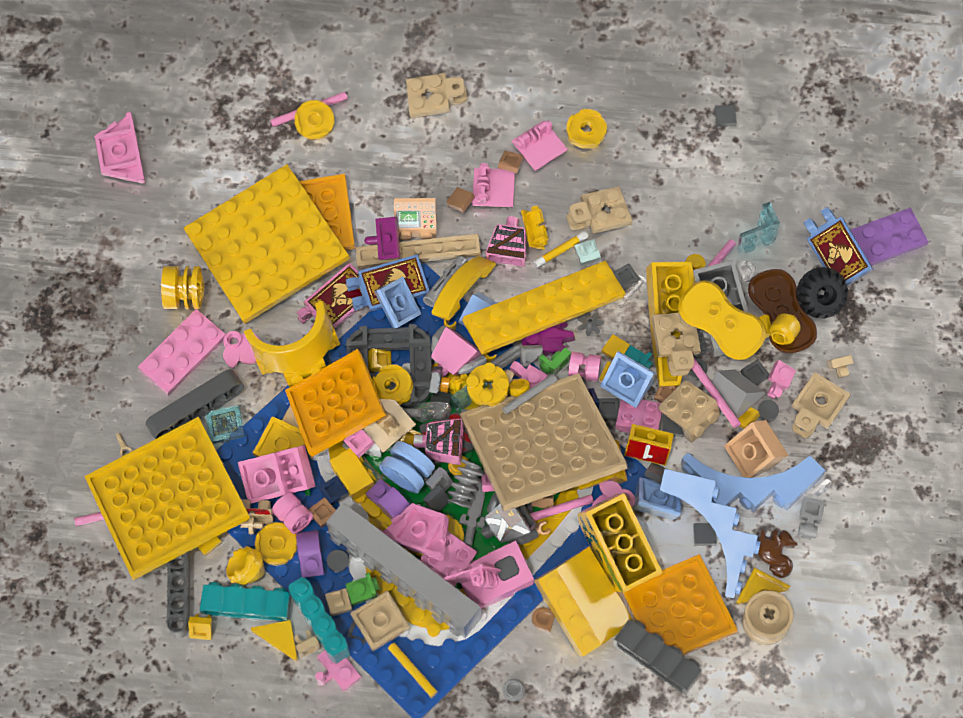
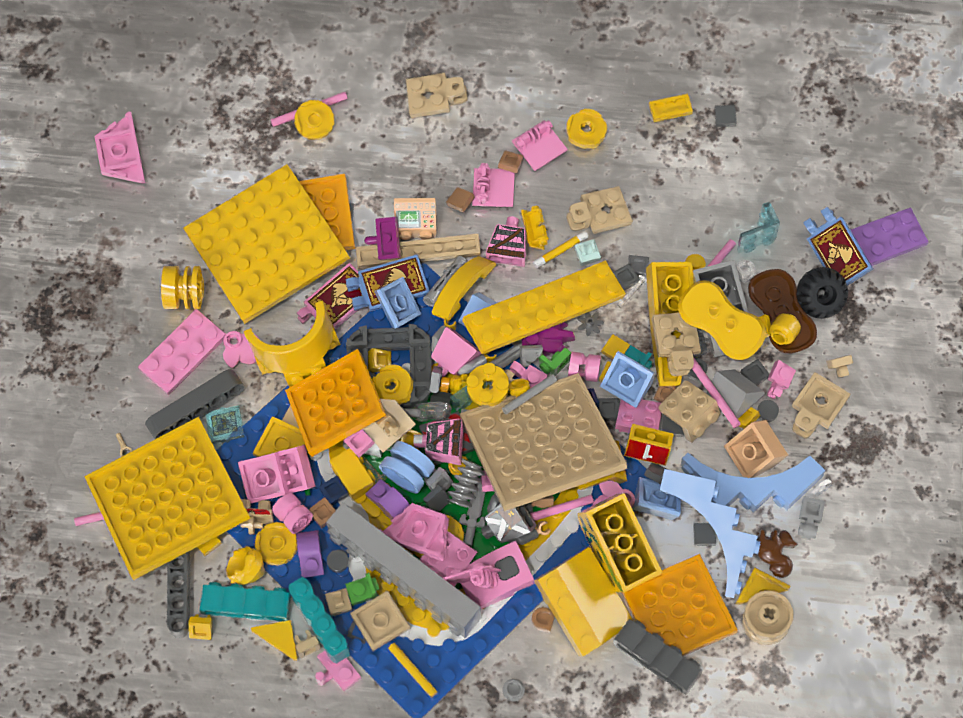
none -> flat silver tile [628,255,649,279]
none -> yellow plate [649,94,693,122]

